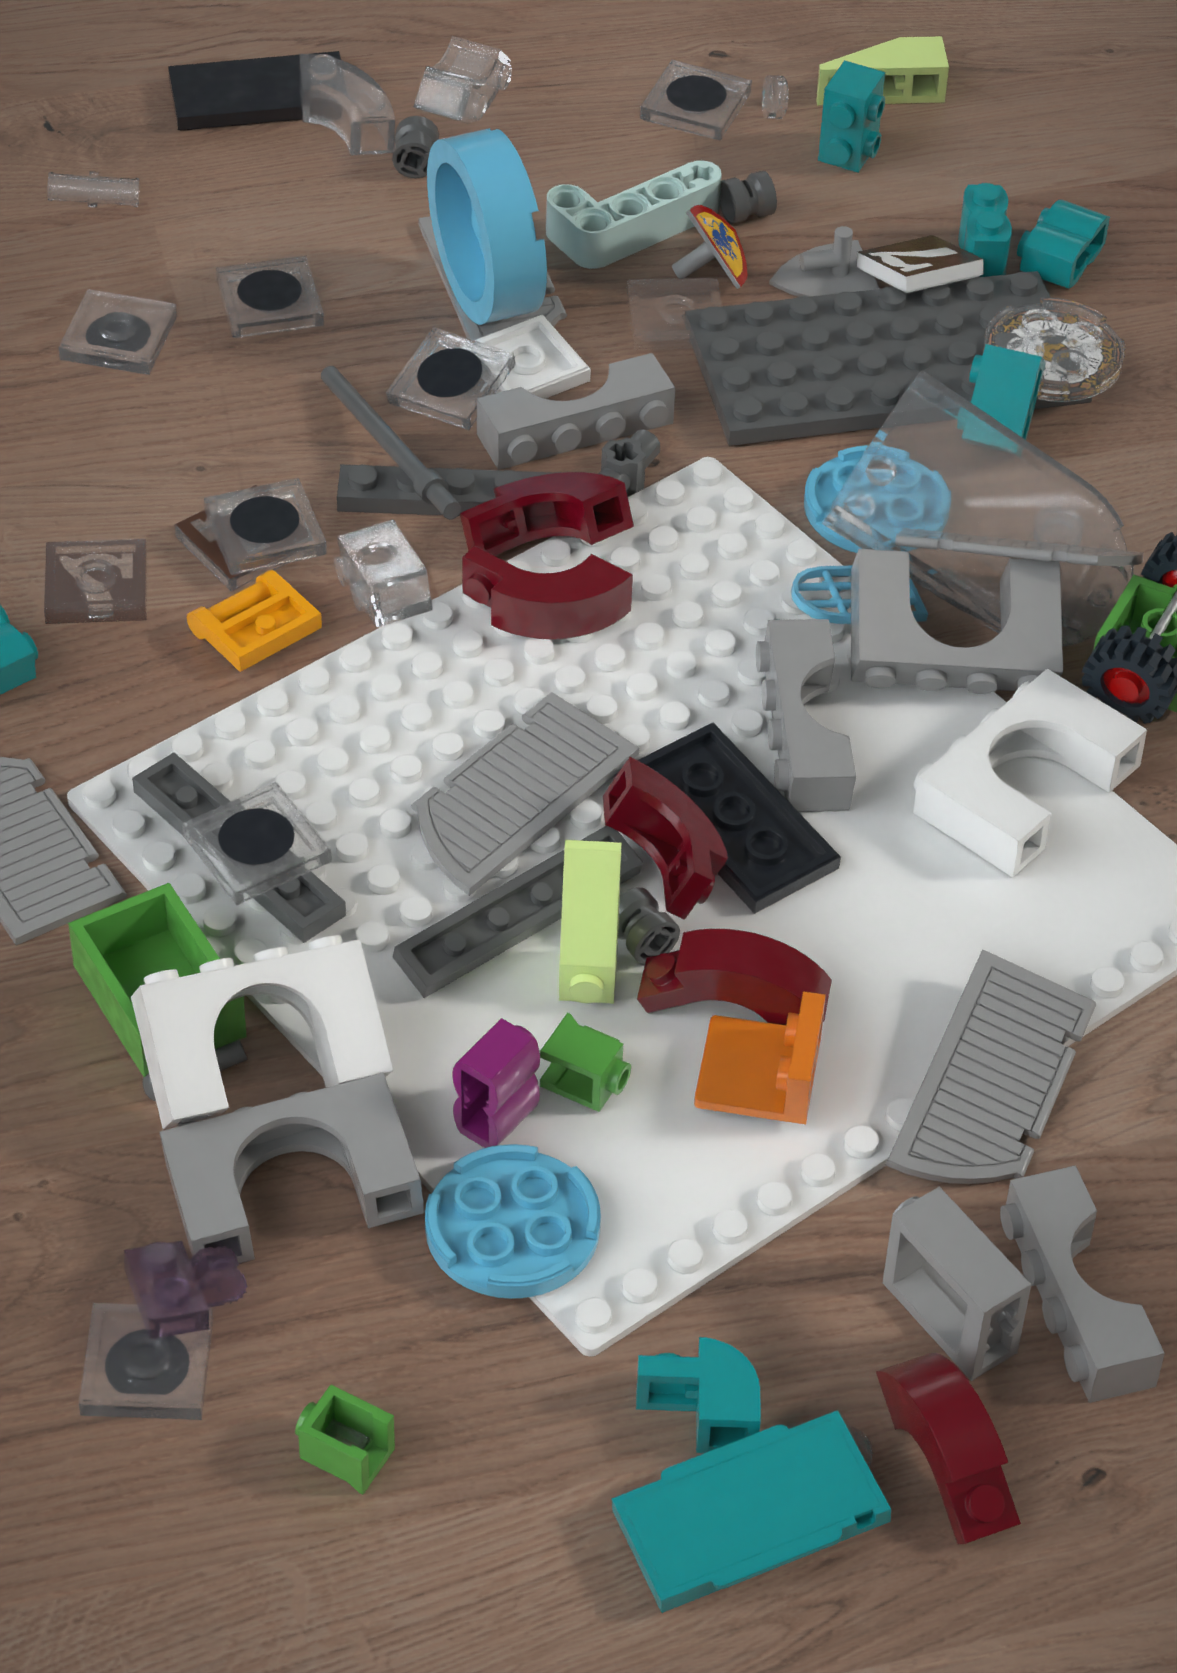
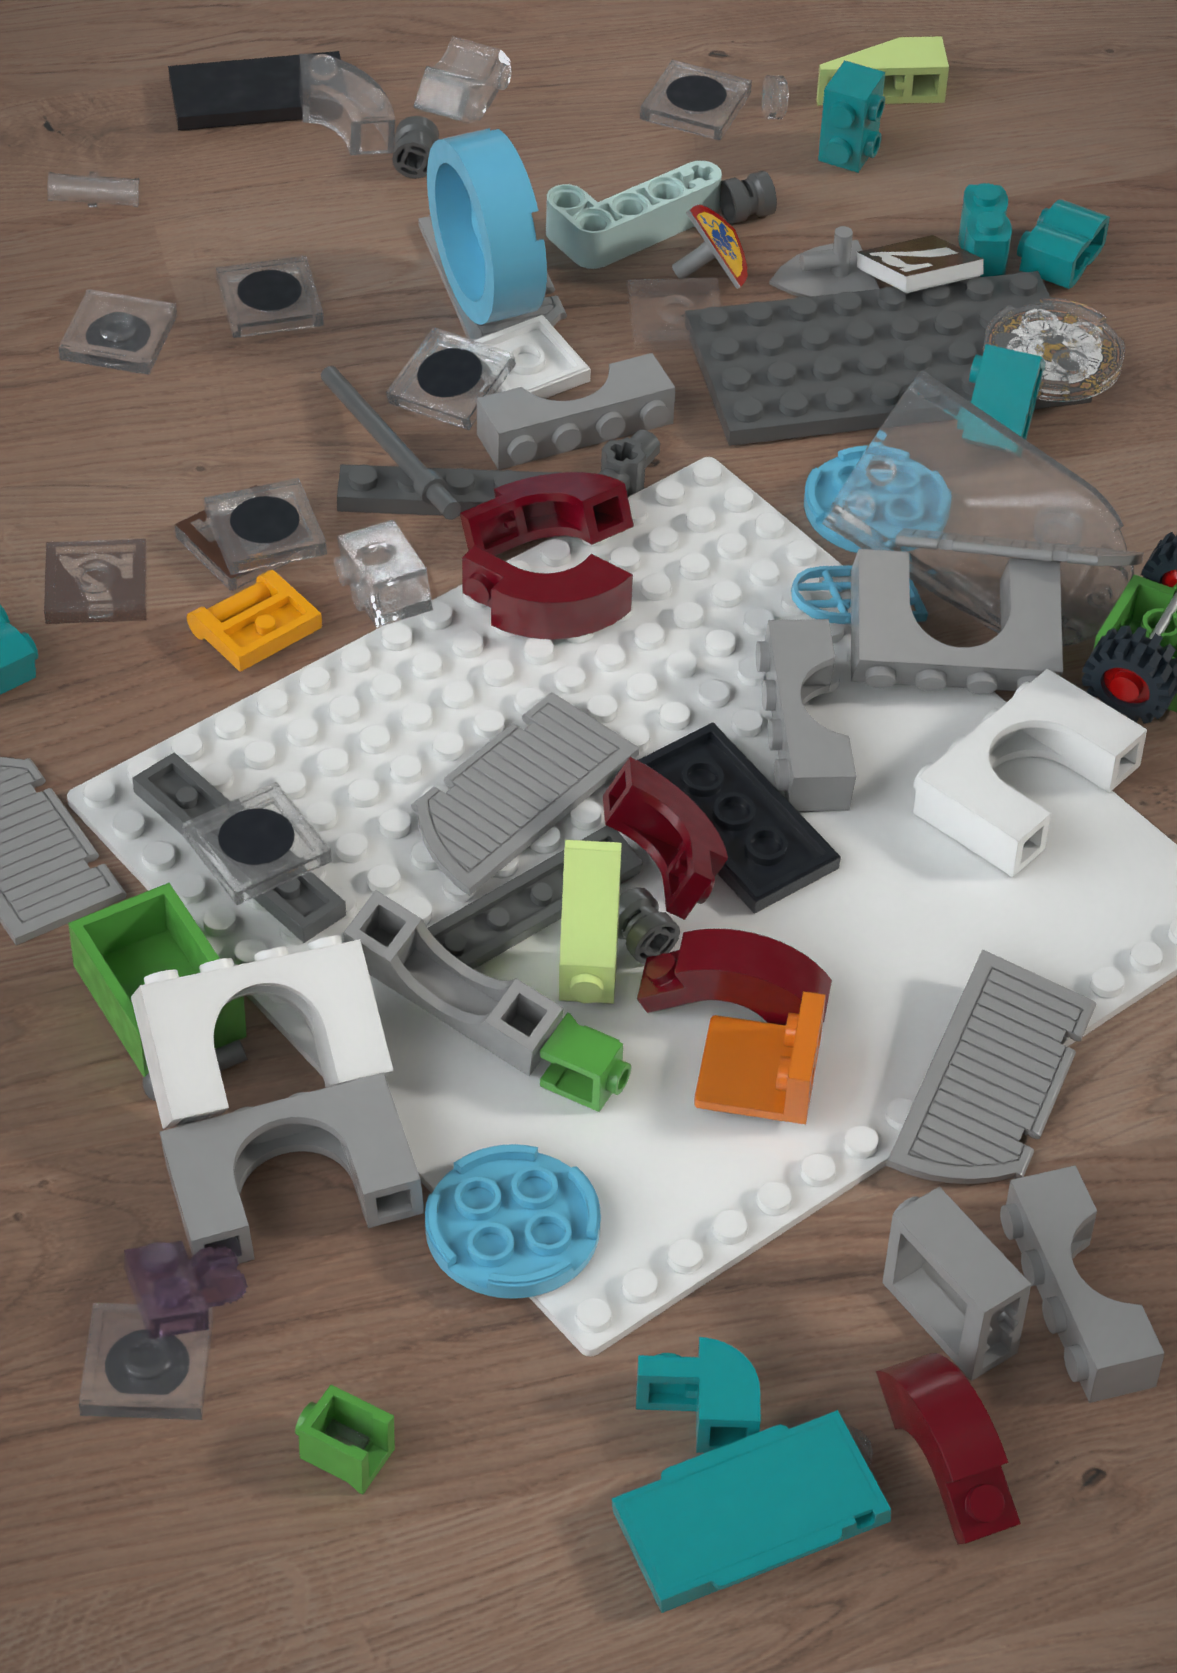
magenta brick [452,1018,540,1148] -> none
none -> light grey arch [343,890,563,1076]

